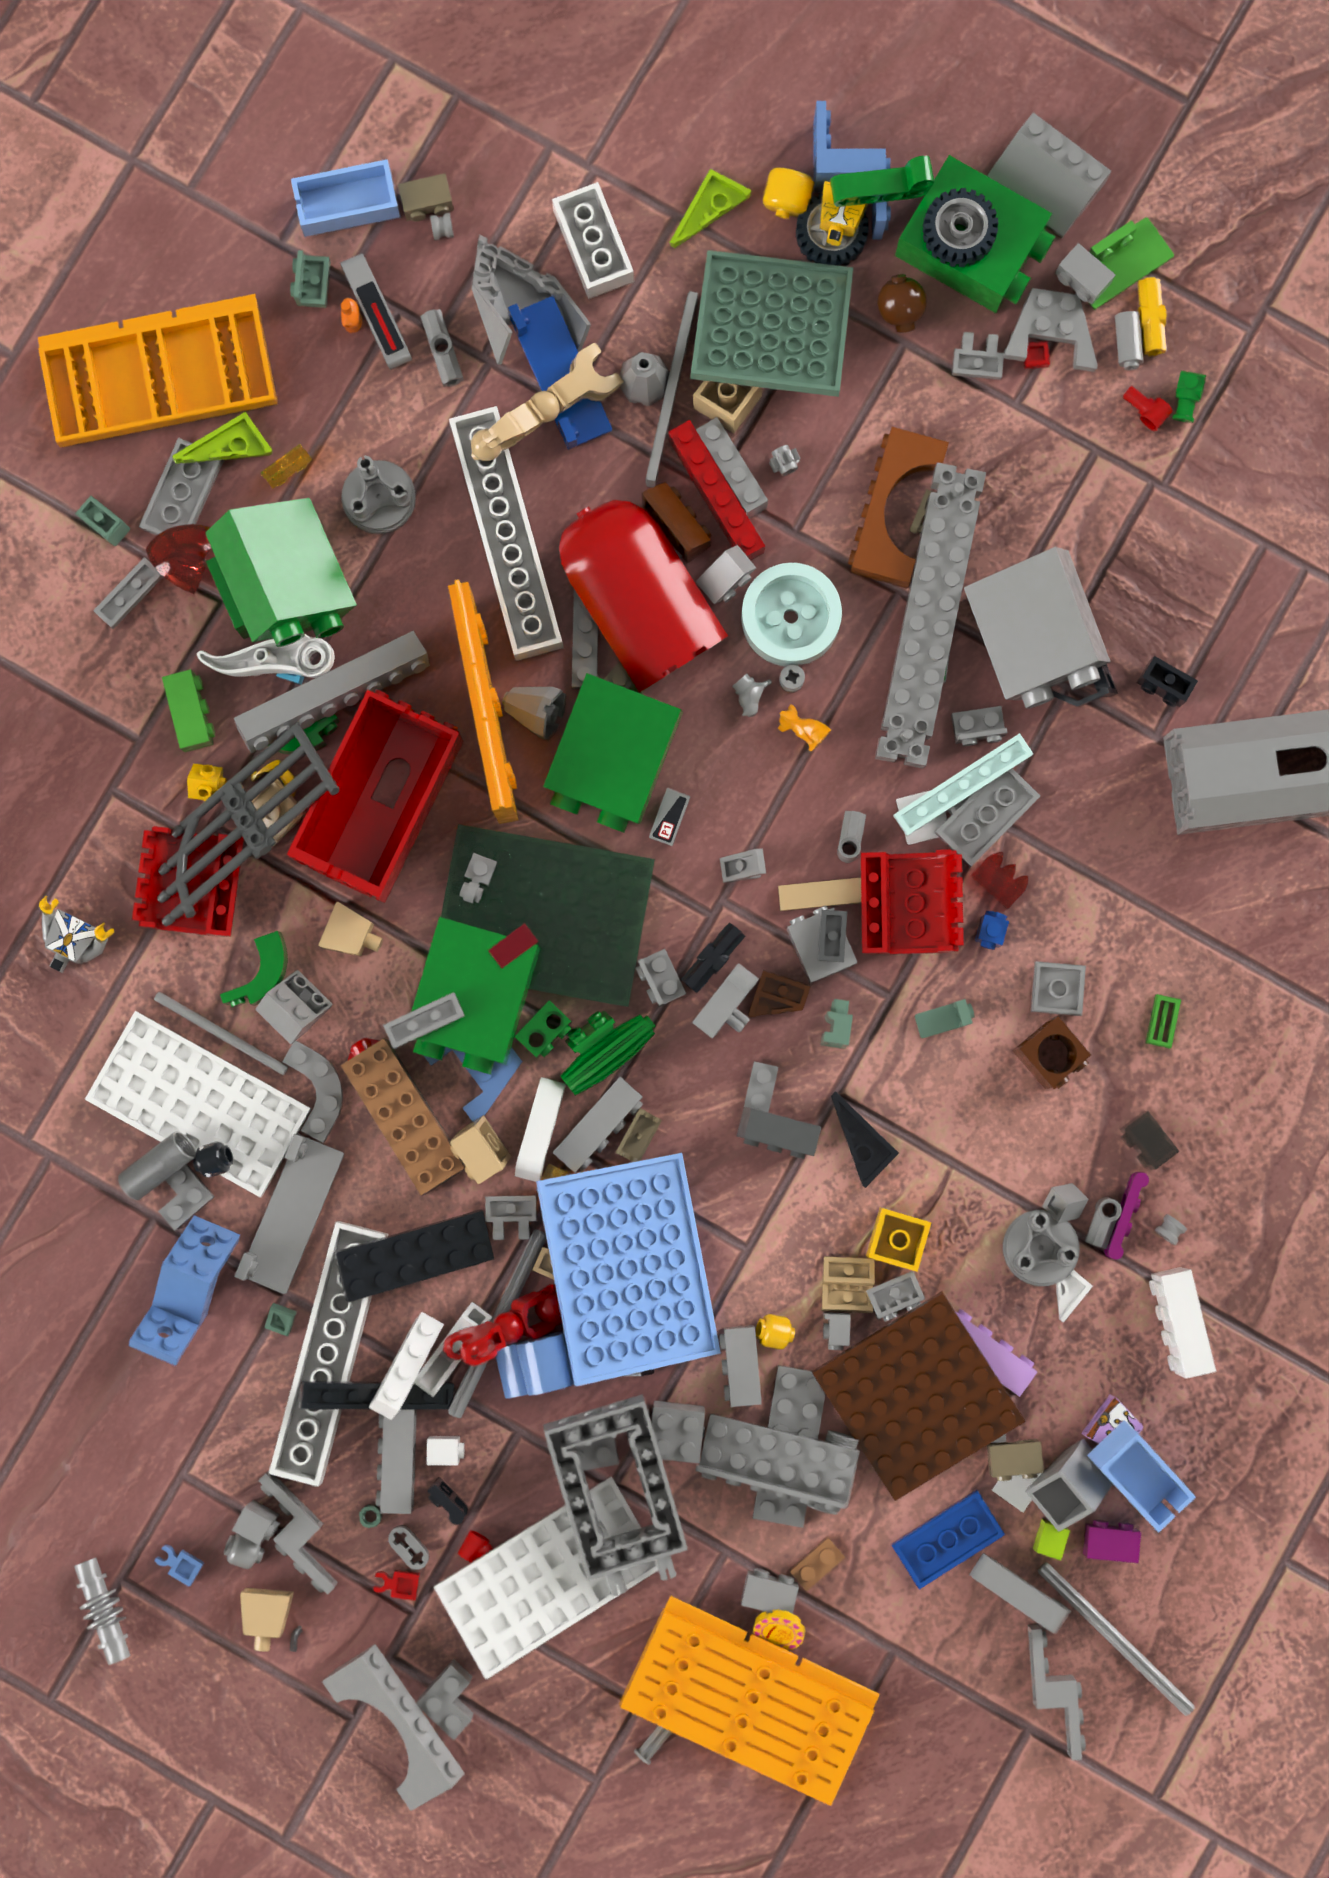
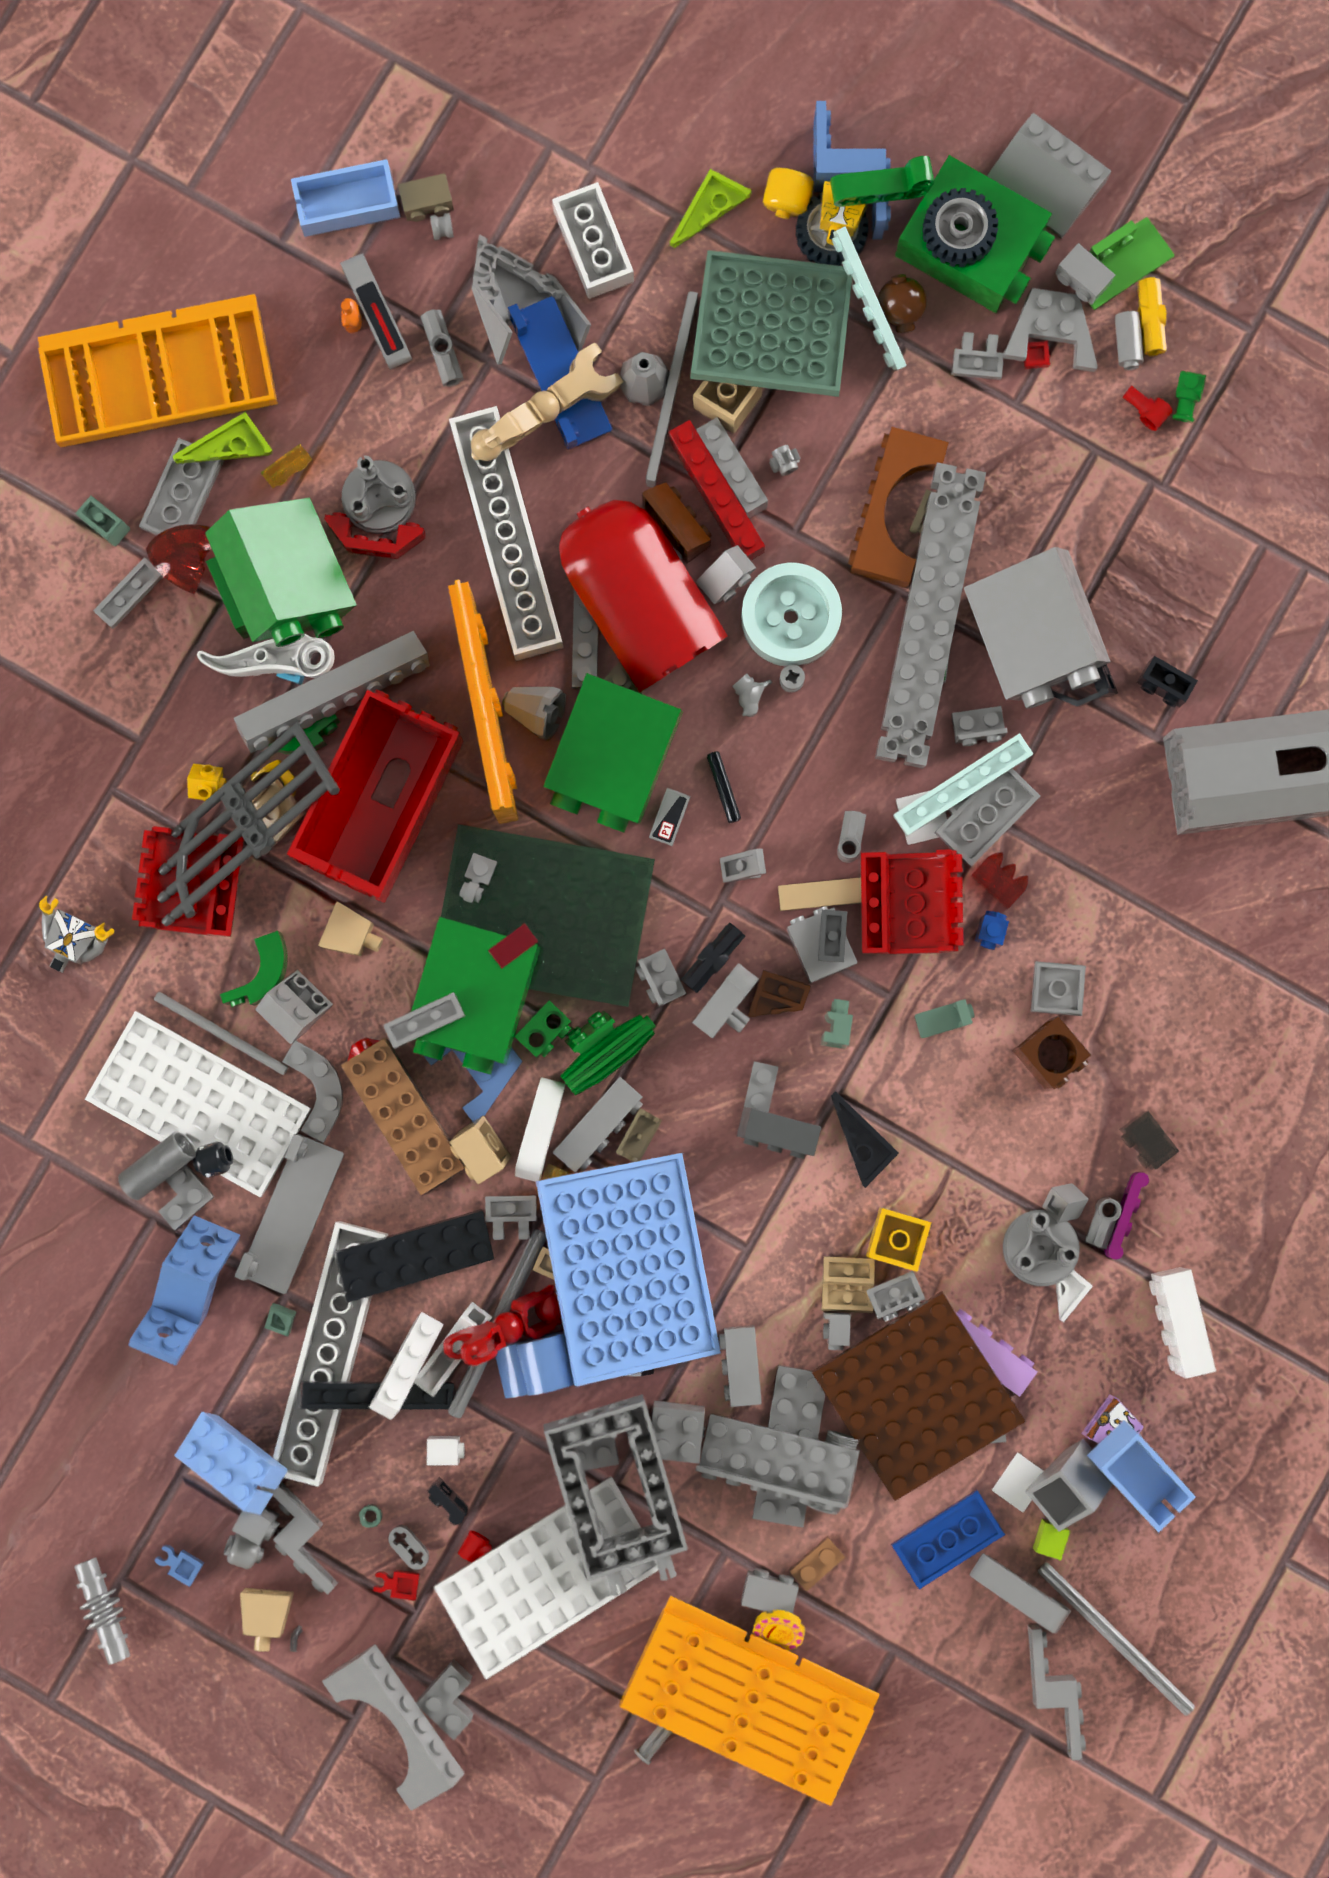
bright green brick [162,669,216,753] -> none
sand green bracket [290,250,331,308] -> none
light grey brick [376,1409,417,1514] -> none
yellow head [755,1314,795,1350] -> none
light orange animal [778,704,832,752] -> none
dark tan brick [987,1439,1044,1481] -> none
magenta brick [1083,1520,1141,1563] -> none
bright green tile [1145,994,1181,1049] -> none
light grey wheel [1155,1214,1187,1245] -> none
none -> light blue piece [175,1412,288,1515]
none -> red slope [324,512,426,559]
none -> black axle [707,751,741,823]
none -> light aqua plate [832,226,907,370]

